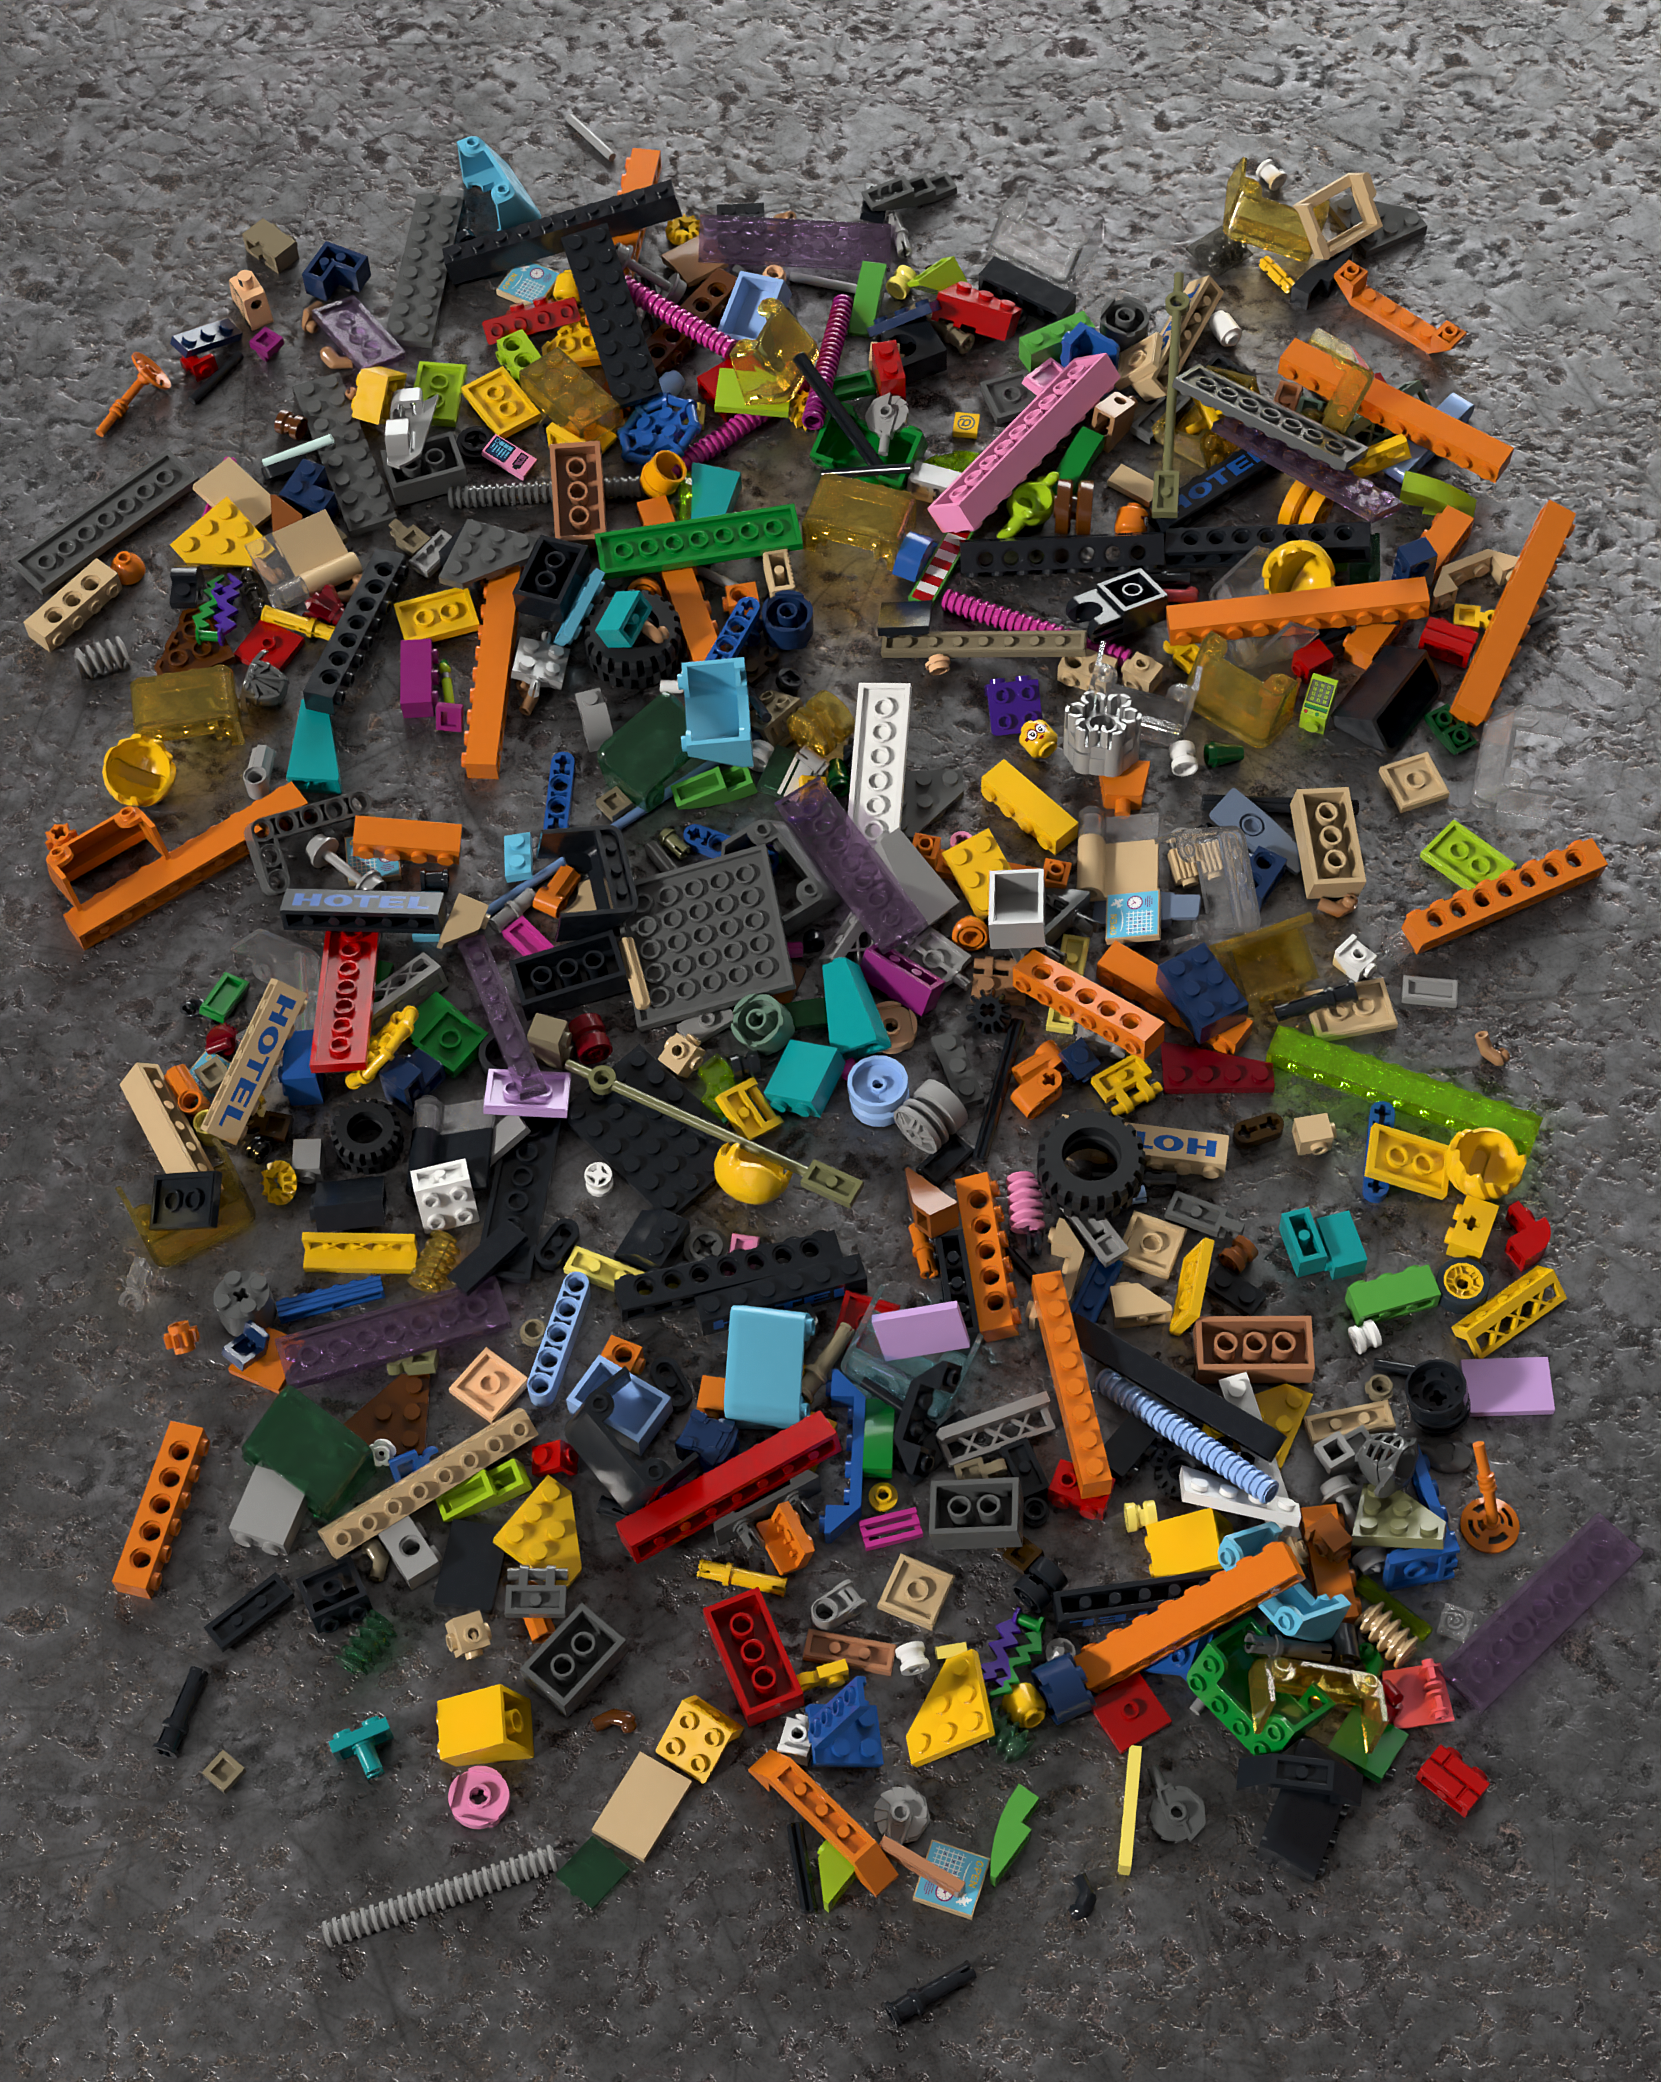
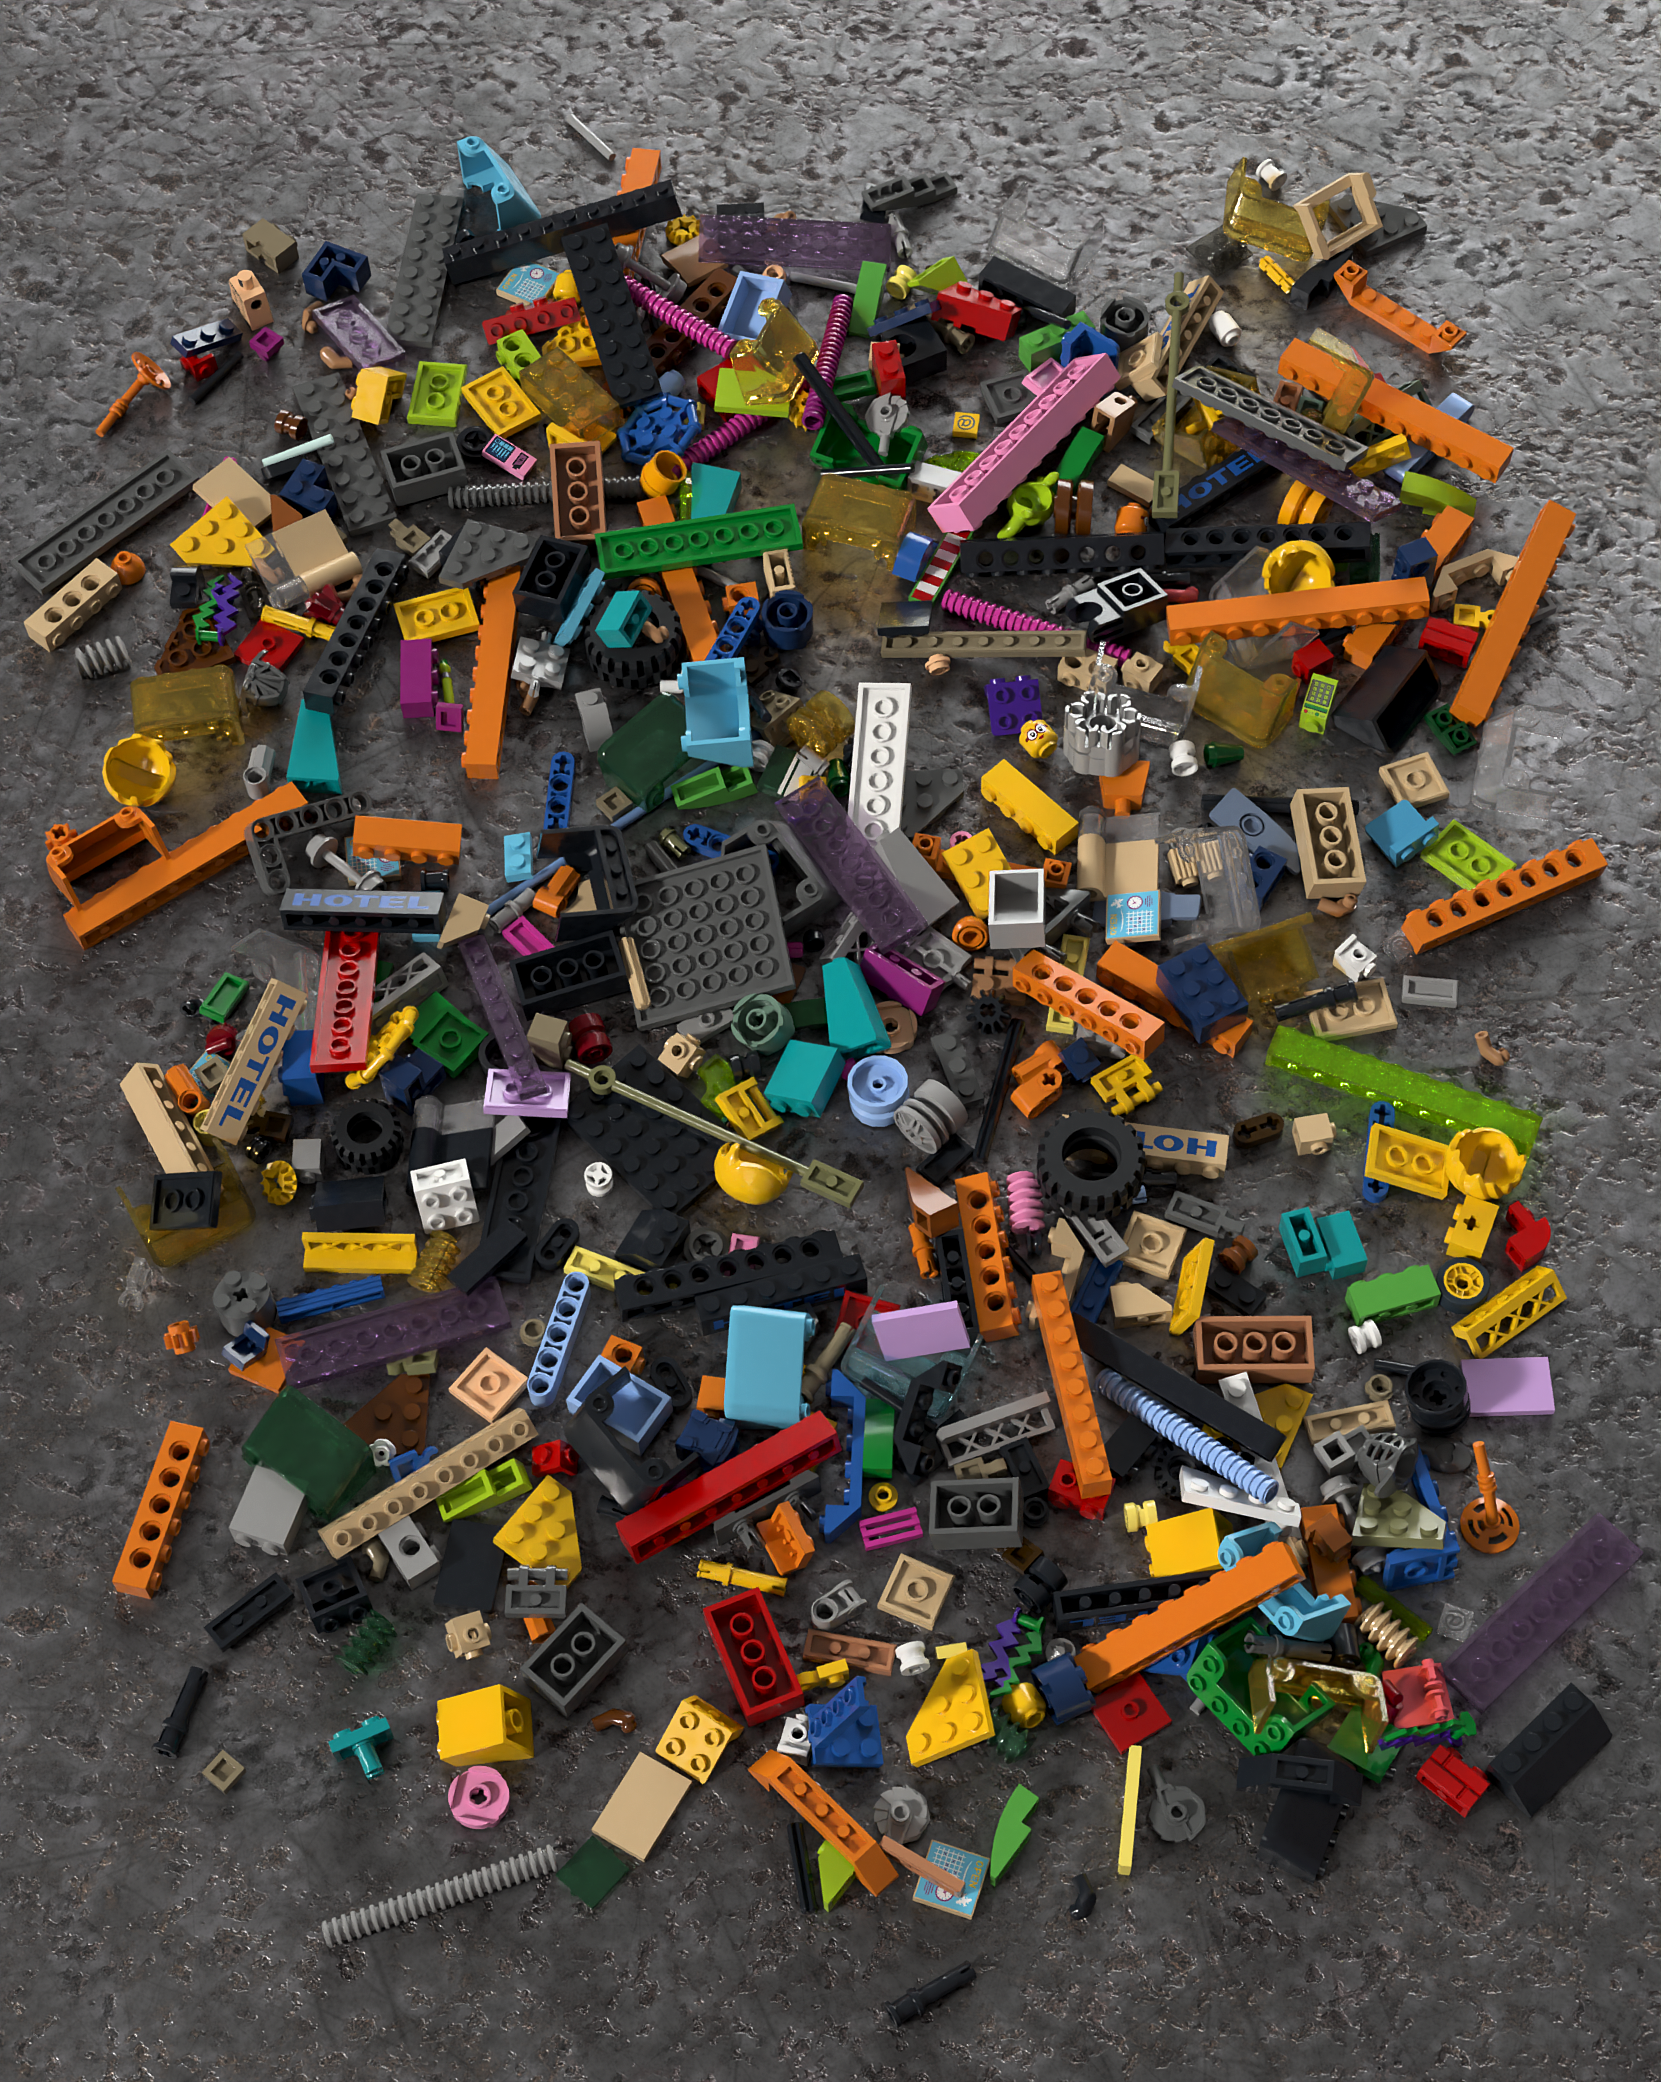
light grey panel [385,388,439,469] -> none
dark red wing [1160,1041,1275,1094] -> none
none -> black bar [1023,305,1071,330]
none -> light grey pin [1045,575,1095,614]
none -> dark azure bracket [1365,800,1439,867]
none -> piece [1378,1711,1477,1751]
none -> black slope [1485,1683,1612,1818]

